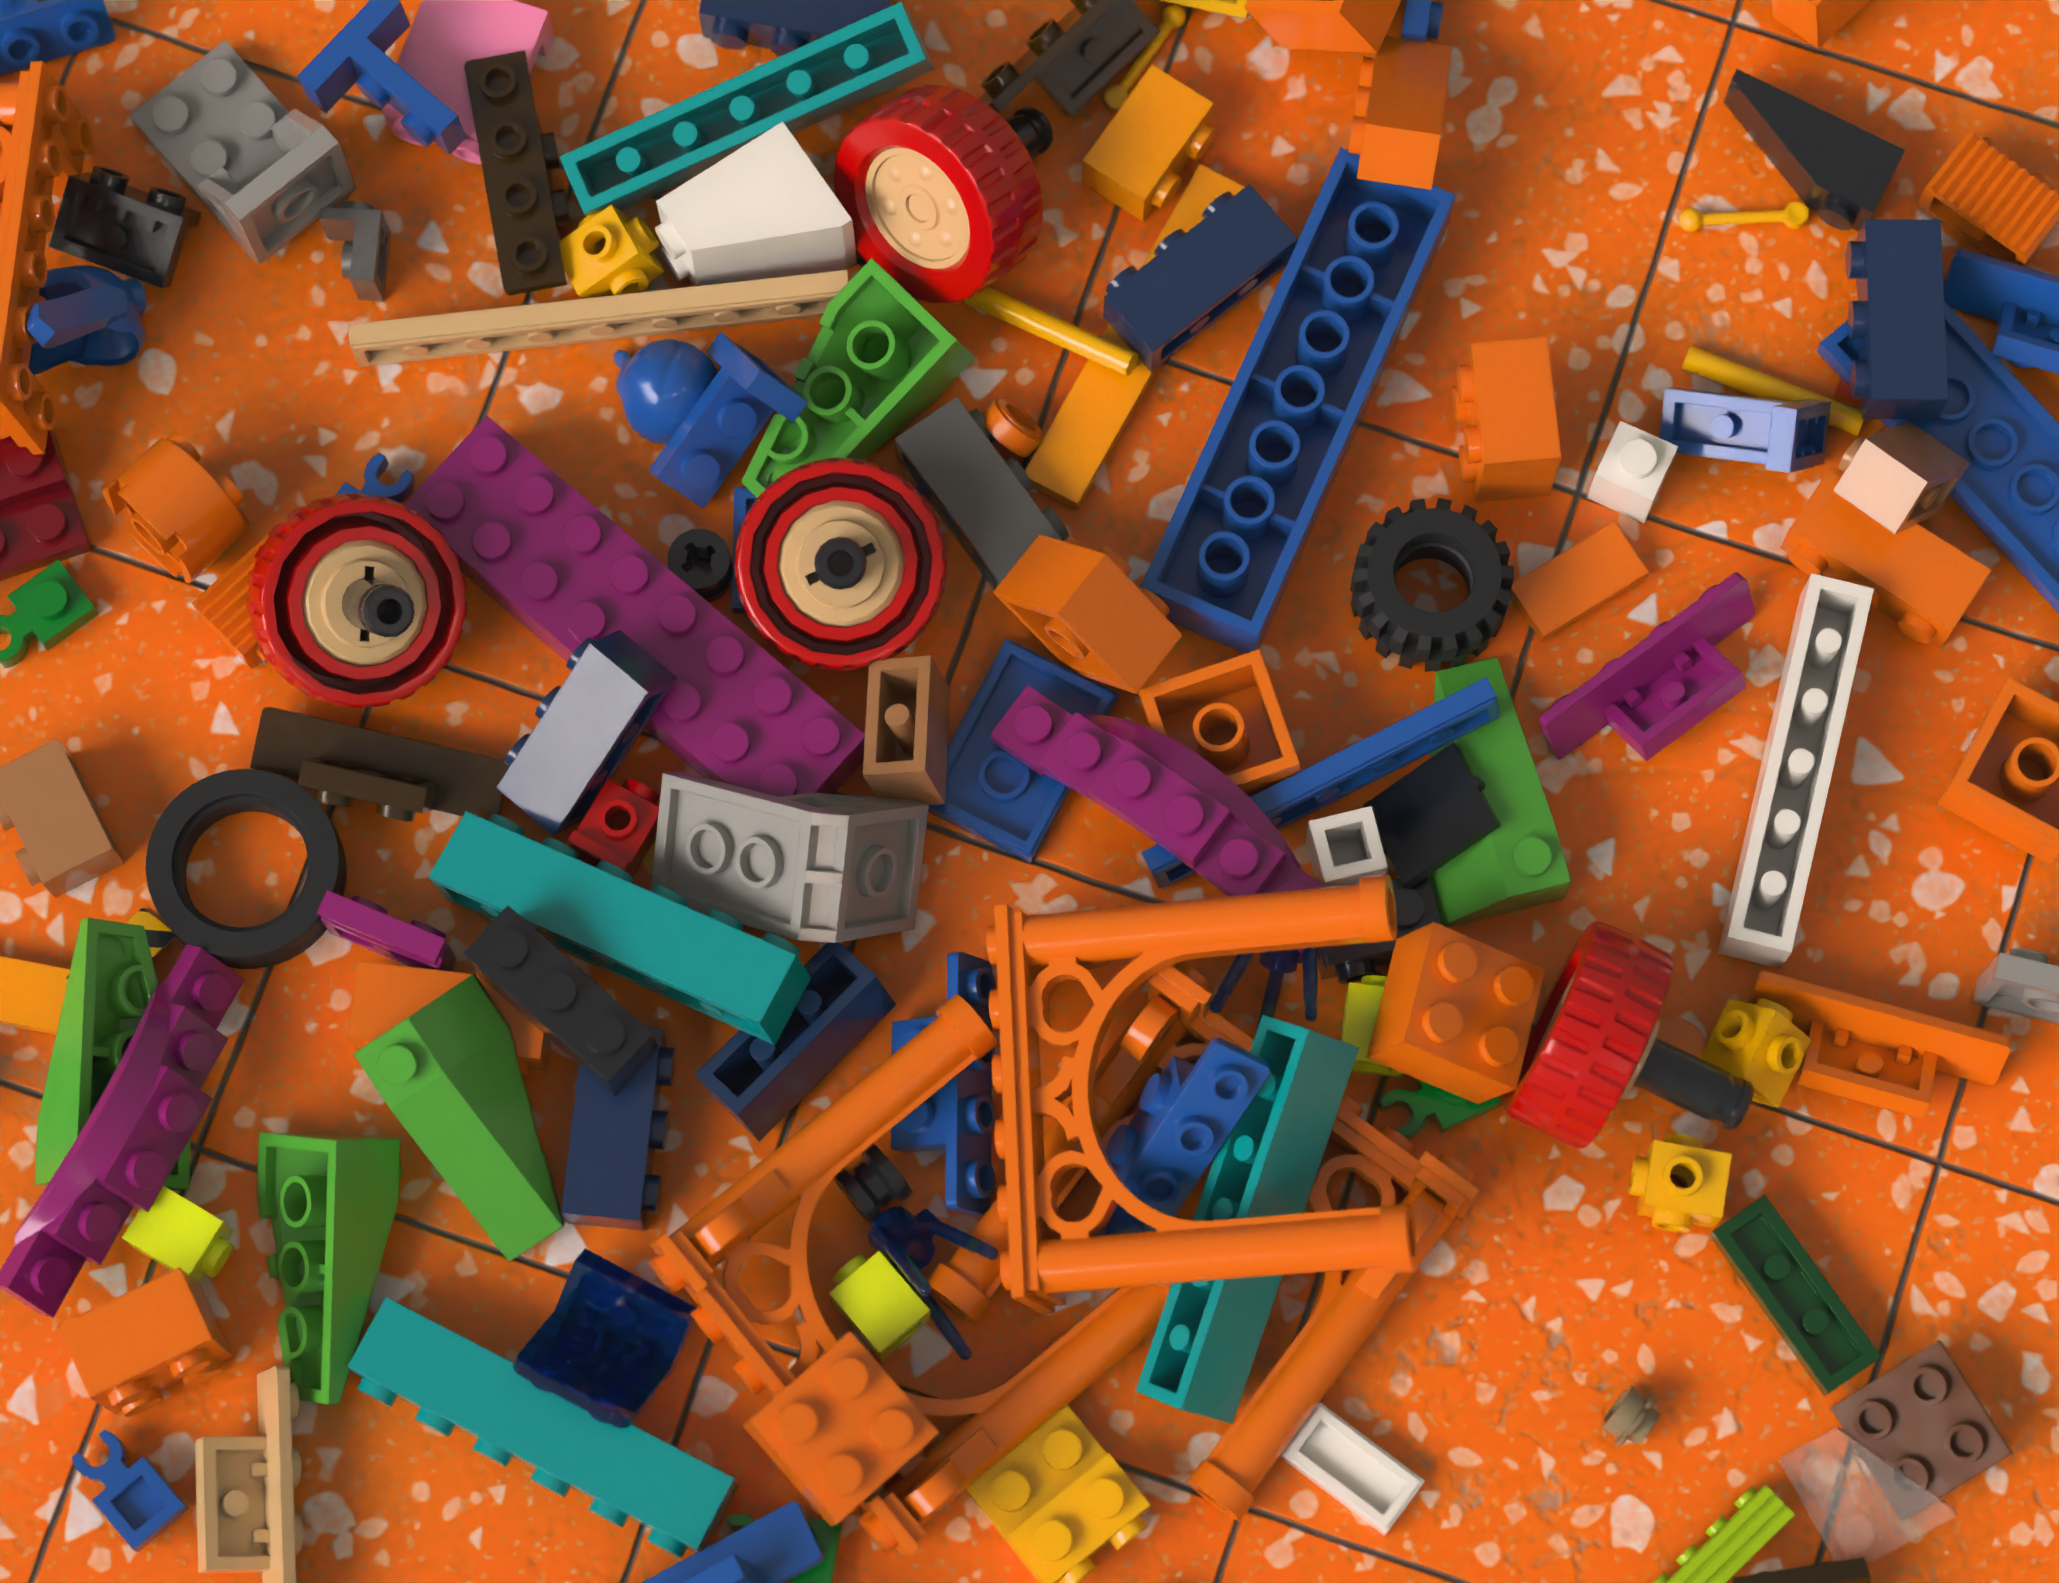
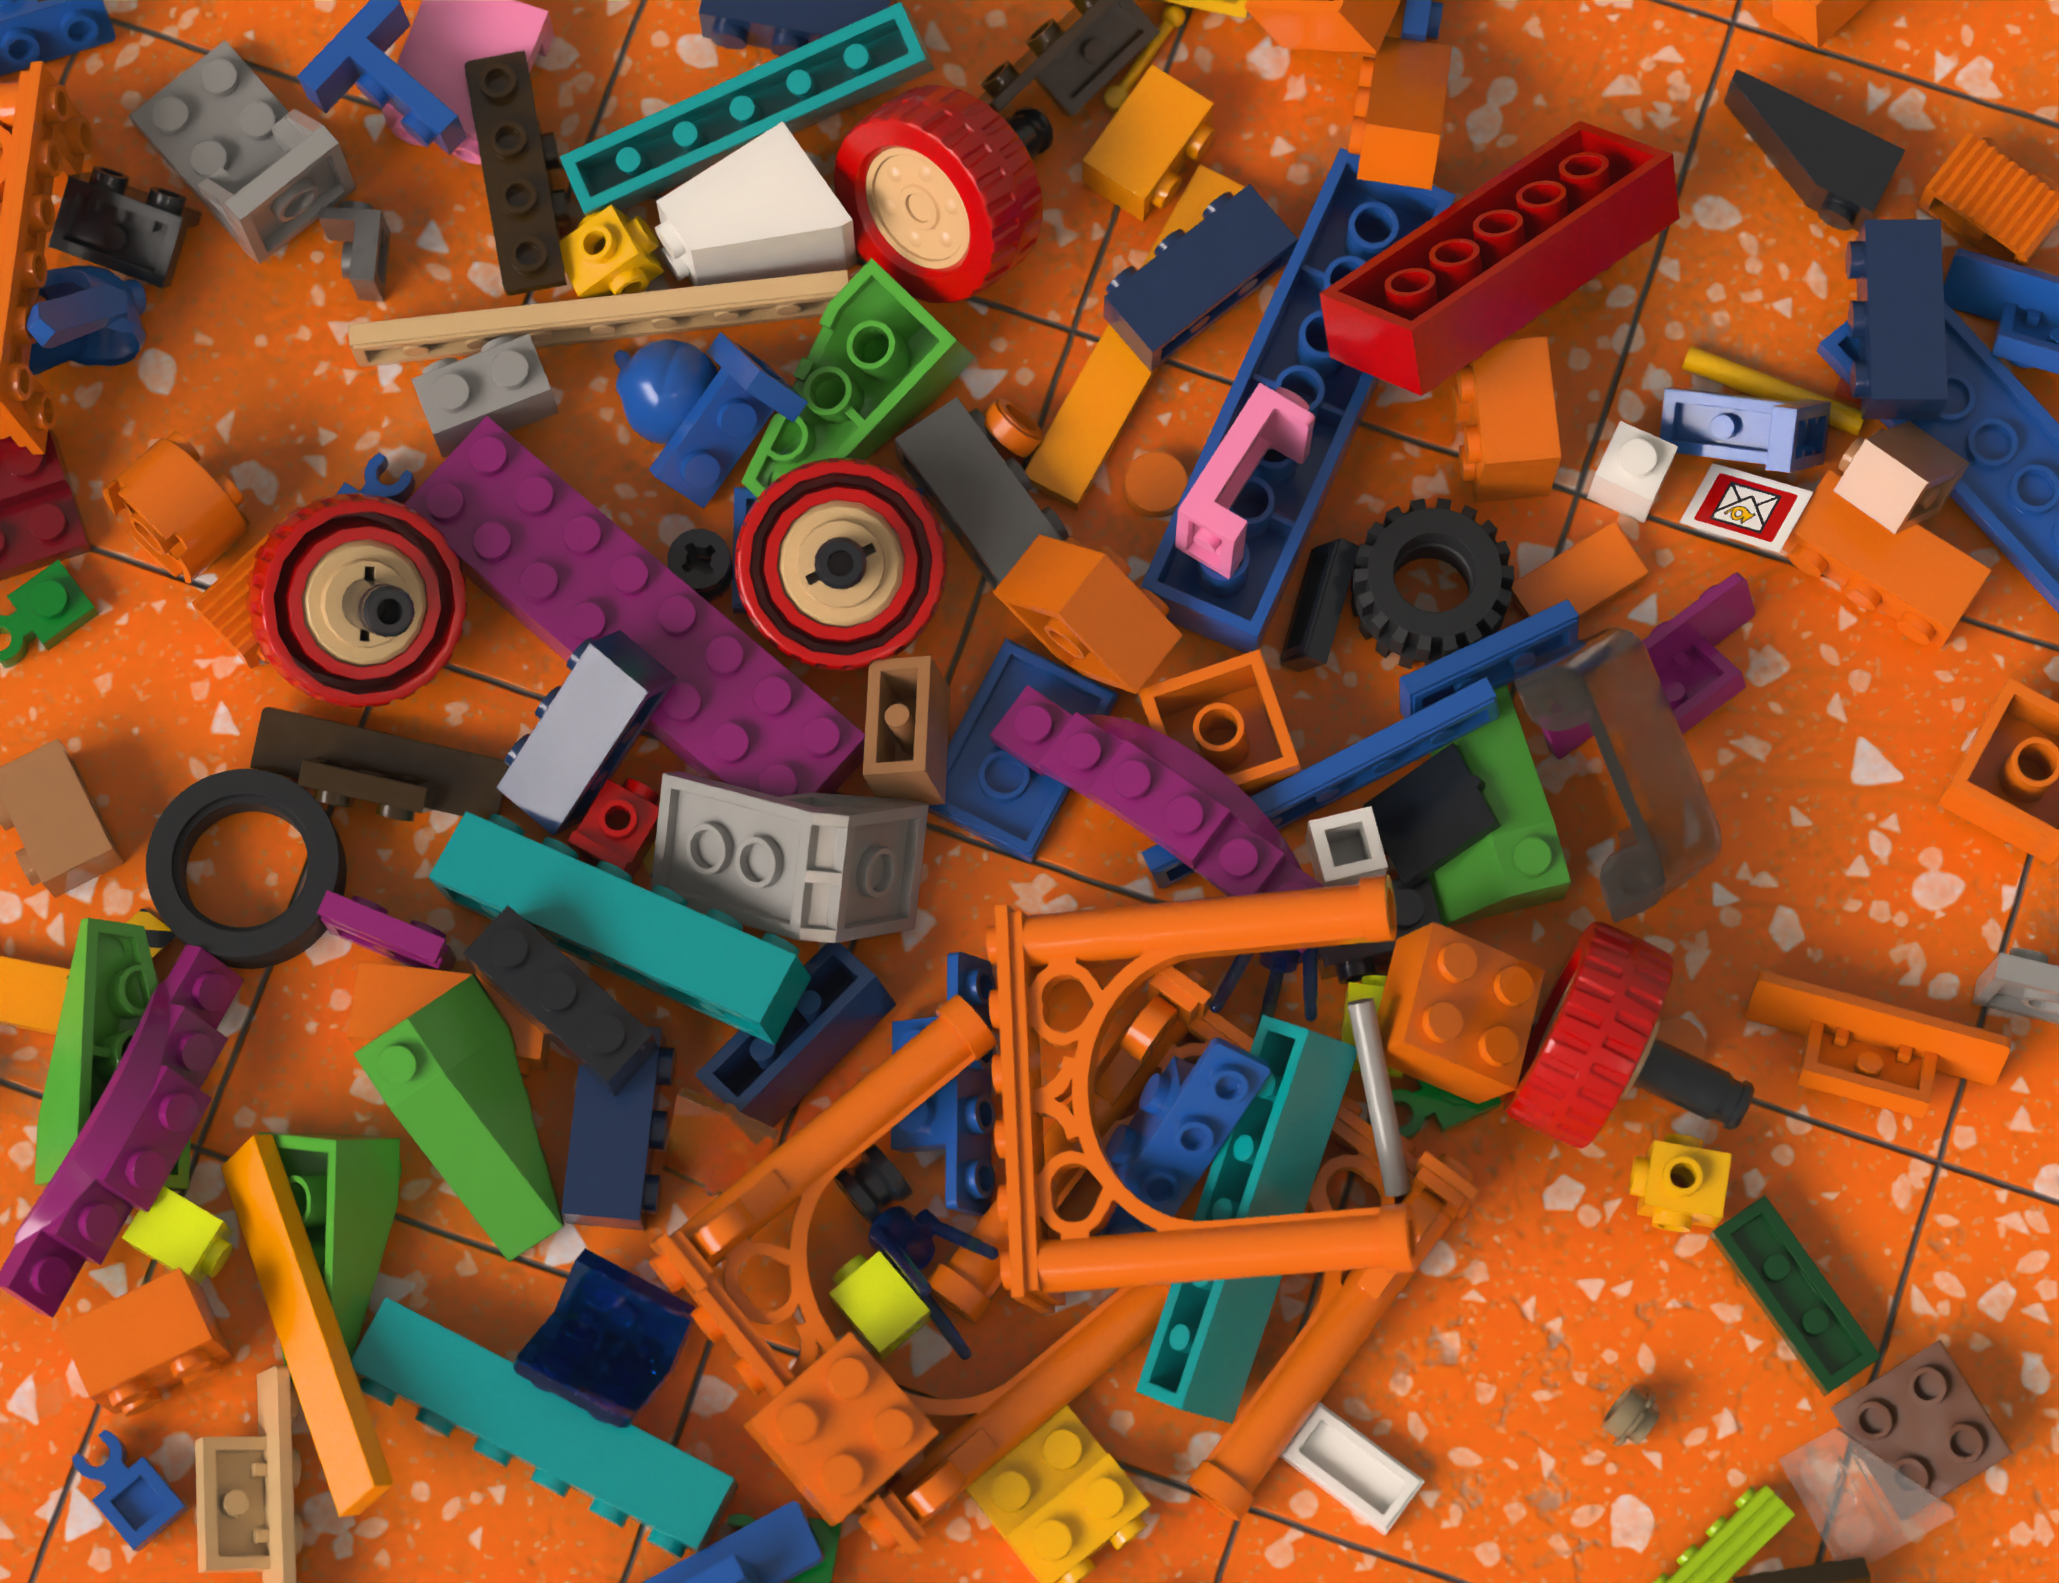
yellow bar [964,287,1138,376] -> none
yellow hinge [1679,202,1809,232] -> none
yellow brick [1700,998,1812,1108] -> none
white brick [1718,573,1874,969] -> none
none -> light orange tile [221,1134,393,1517]
none -> light grey brick [411,334,559,458]
none -> clear orange piece [663,1086,780,1197]
none -> orange tile [1124,452,1188,518]
none -> bright pink panel [1175,383,1315,580]
none -> black tile [1280,538,1360,672]
none -> red brick [1319,121,1680,396]
none -> light grey bar [1348,998,1411,1197]
none -> blue tile [1399,599,1579,718]
none -> clear smoke windscreen [1513,627,1723,923]
none -> sticker [1679,463,1813,553]

